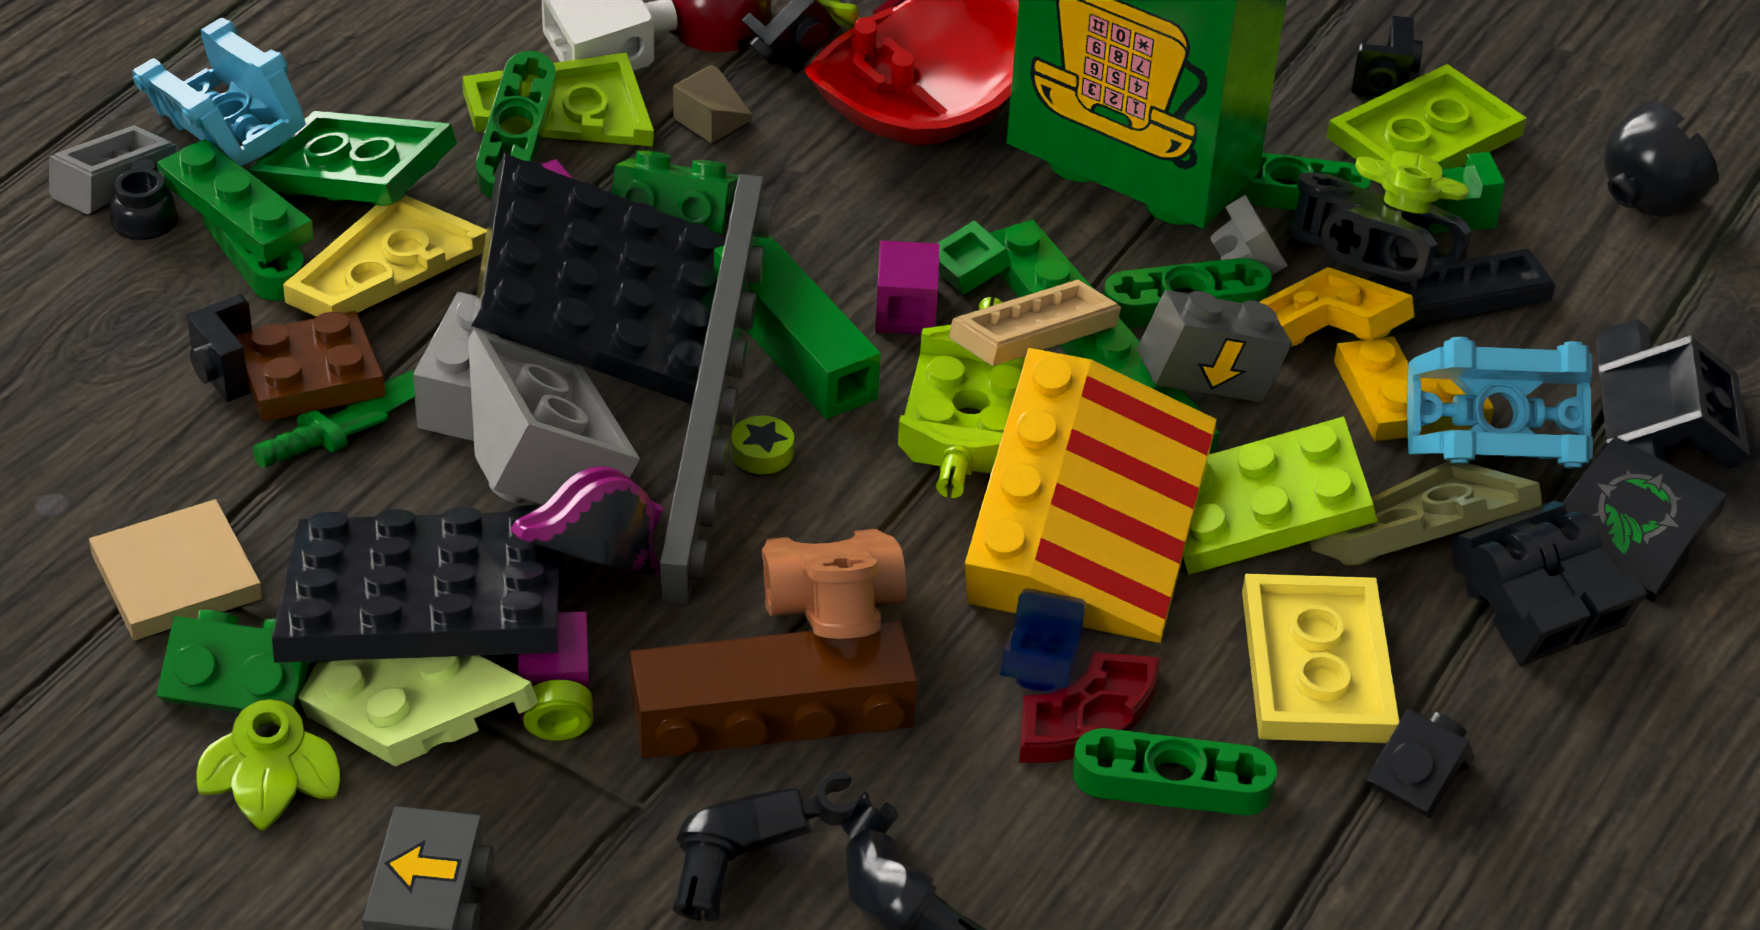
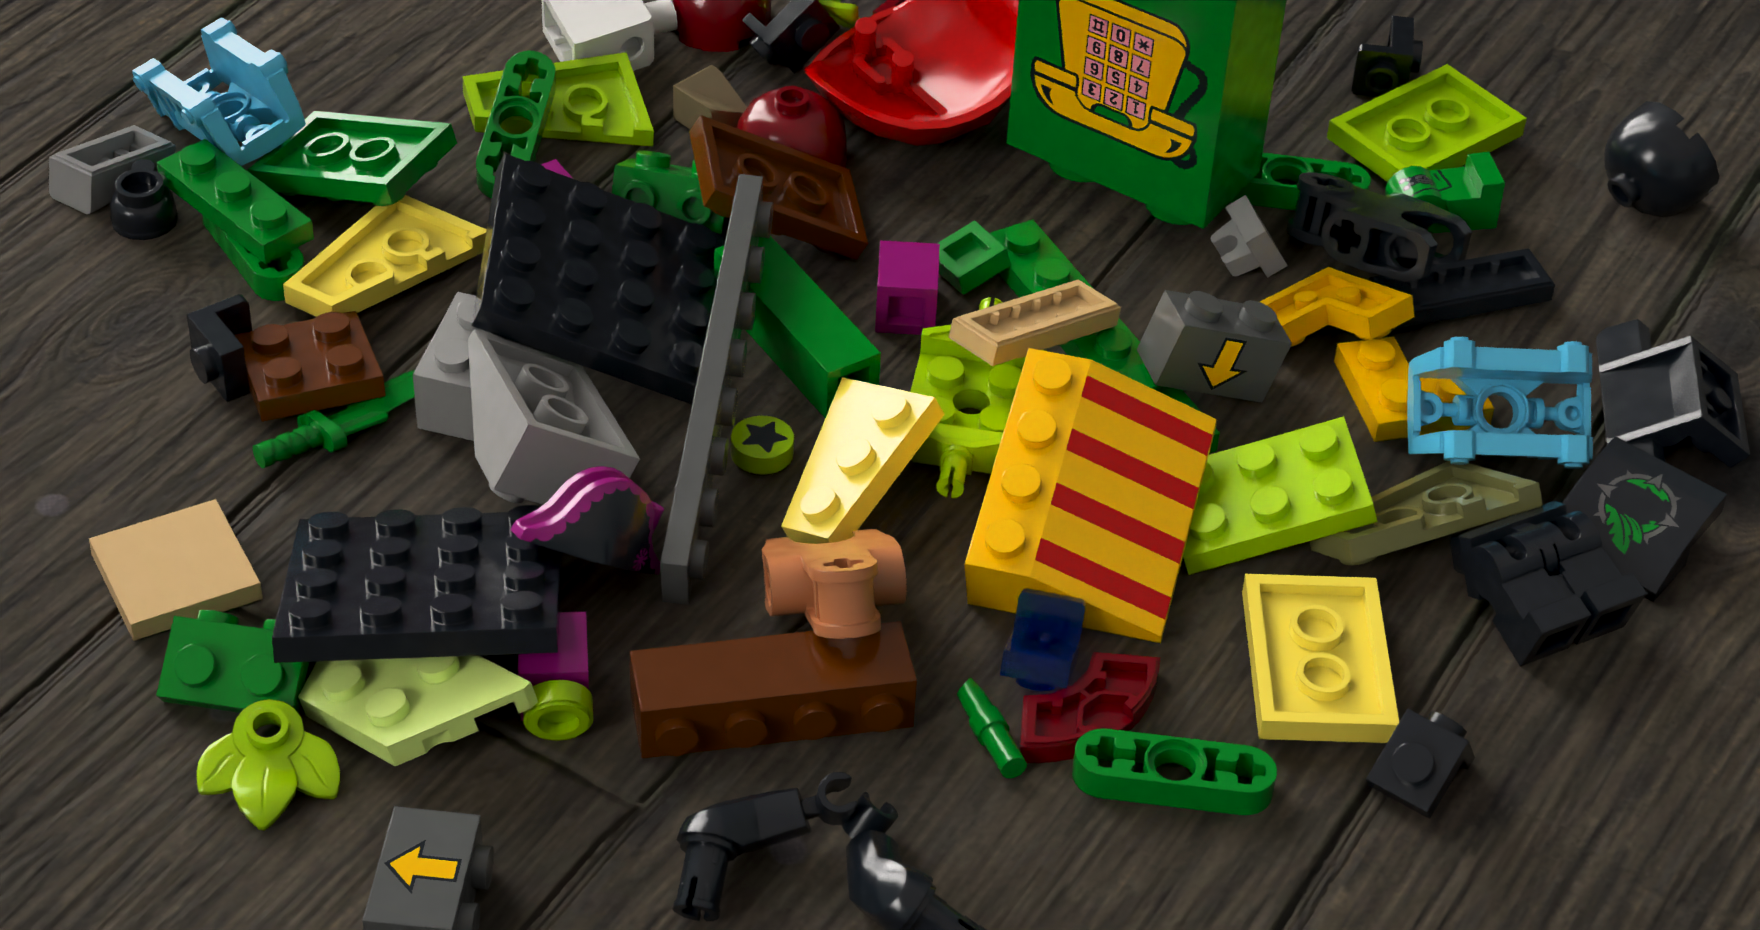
green beam [1104,258,1272,328] -> none
lime plate [1355,151,1469,213] -> none
none -> reddish brown plate [689,115,868,260]
none -> dark red cylinder [737,86,847,168]
none -> light yellow wing [781,377,945,544]
none -> green piece [957,677,1027,779]

